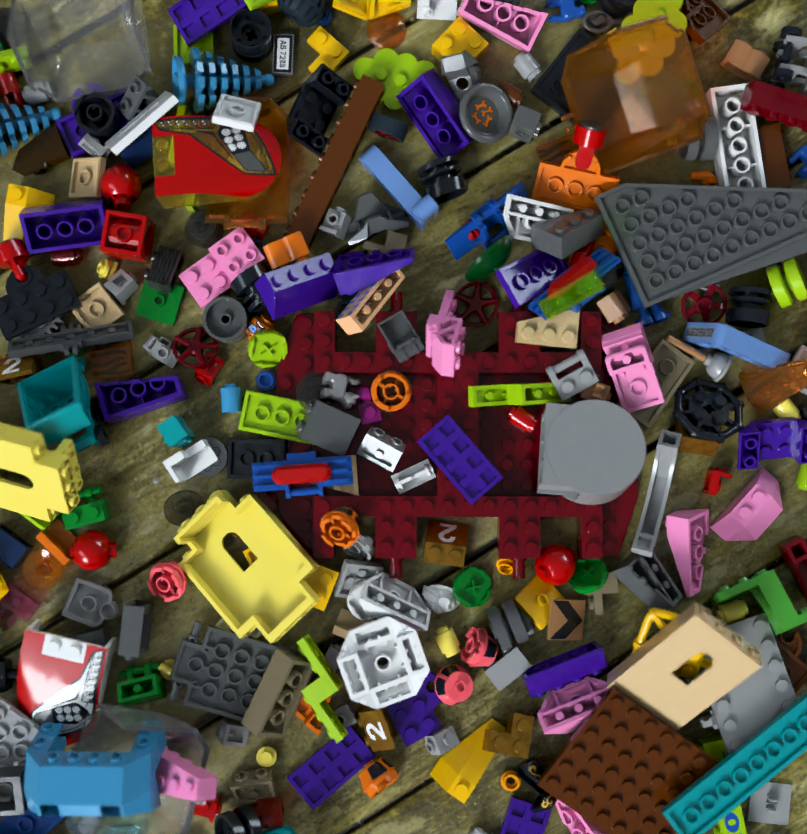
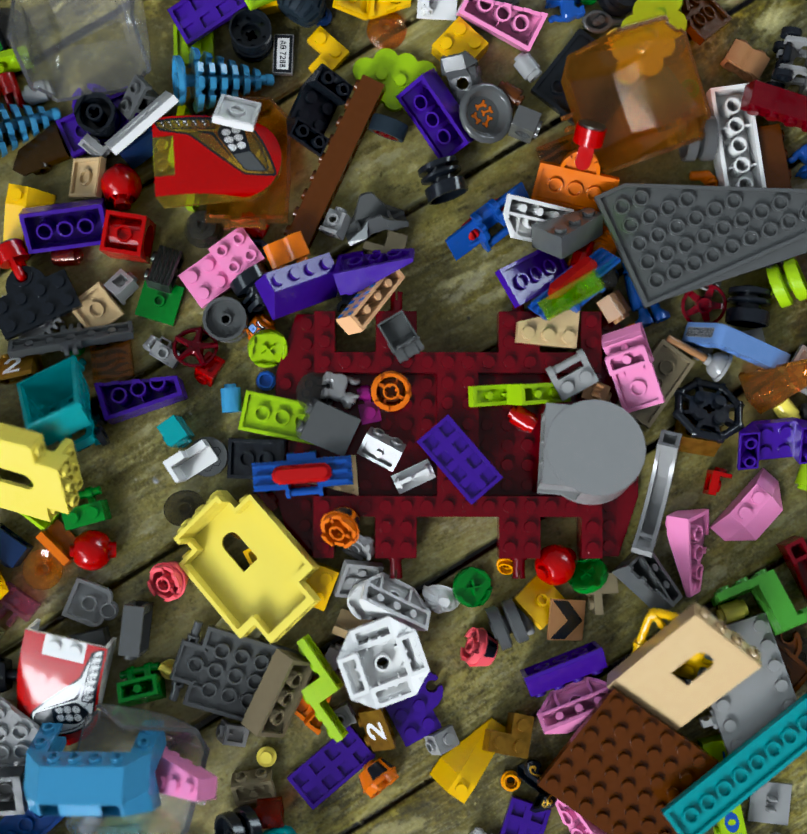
light yellow plate [97,259,119,281] -> none
red bracket [191,796,223,823] -> none
medium blue beam [358,144,439,231] -> none
pearl gold slope [422,520,468,567] -> none
bright pink piece [426,290,466,377] -> none
light yellow brick [434,625,461,658] -> none
coral cone [434,664,473,705] -> none
dark red wheel [454,282,498,327] -> none
dark green dish [465,235,513,282] -> none
light grey brick [483,643,531,692] -> none

